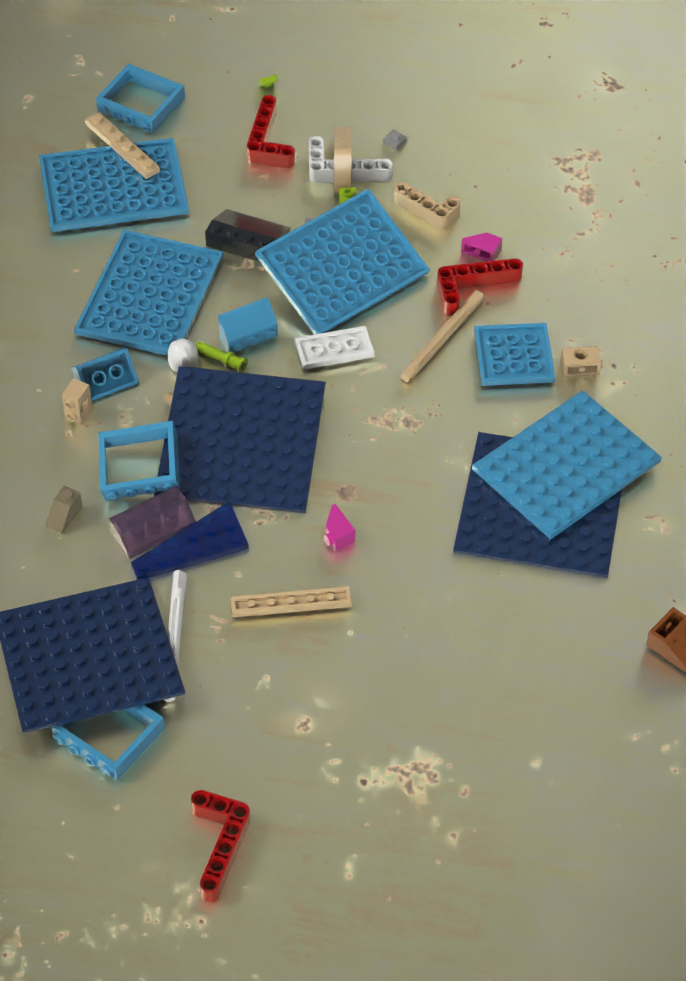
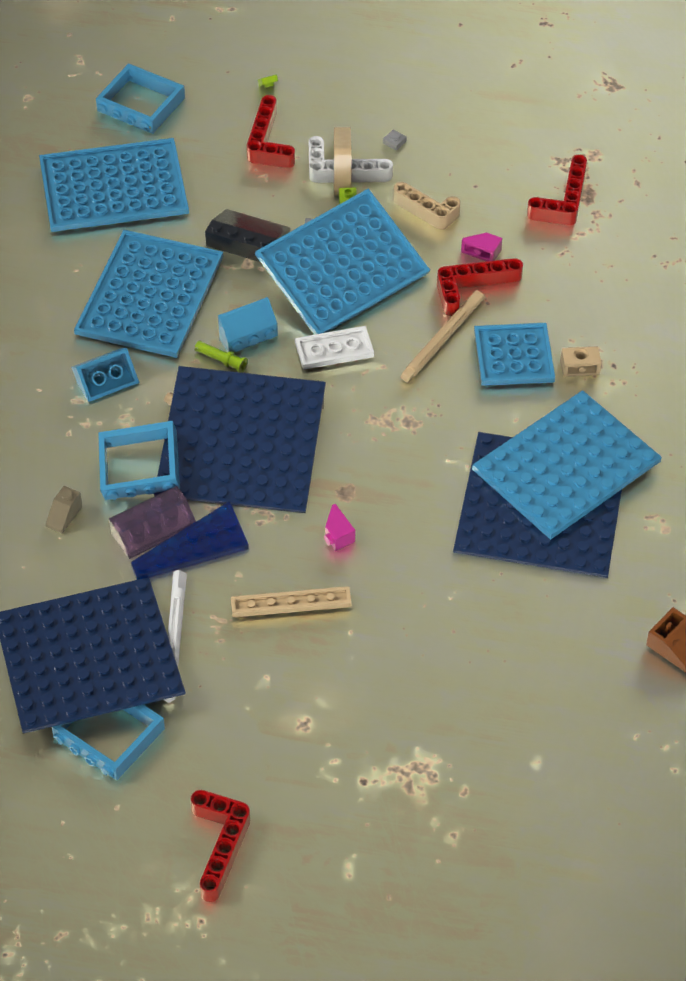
tan brick [62,379,92,424] -> none
tan plate [85,112,160,179] -> none
white hair [168,338,201,372] -> none
none -> red beam [527,155,587,225]

